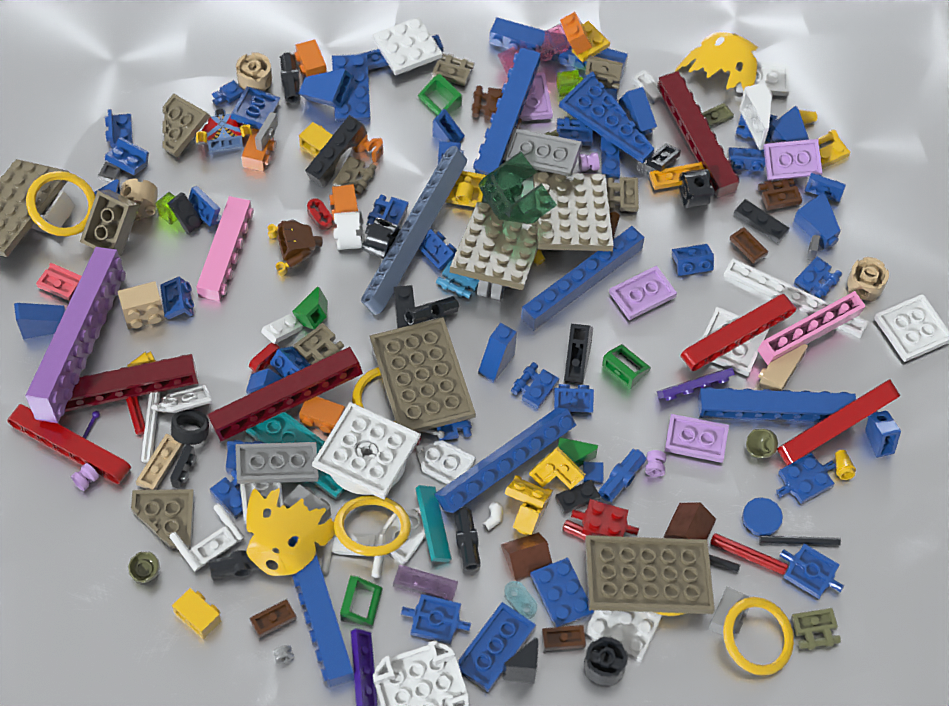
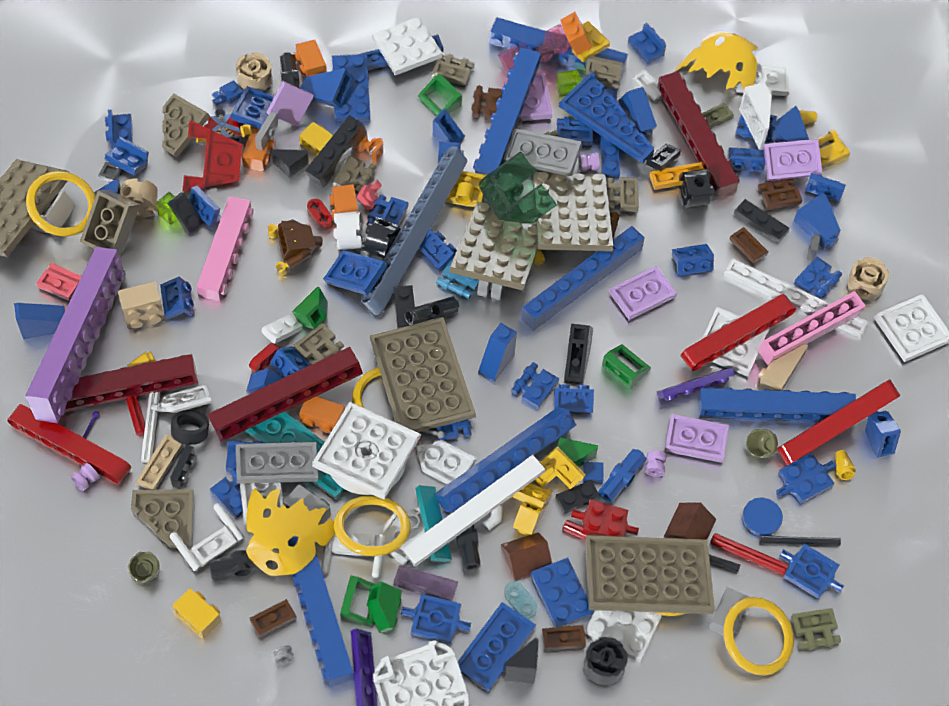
none -> red wing [182,120,243,192]
none -> lavender tile [266,81,314,127]
none -> black slope [272,149,309,178]
none -> blue plate [323,250,387,295]
none -> coral plate [356,180,382,211]
none -> green slope [367,581,402,633]
none -> white tile [403,455,545,567]
none -> blue bracket [628,23,666,64]

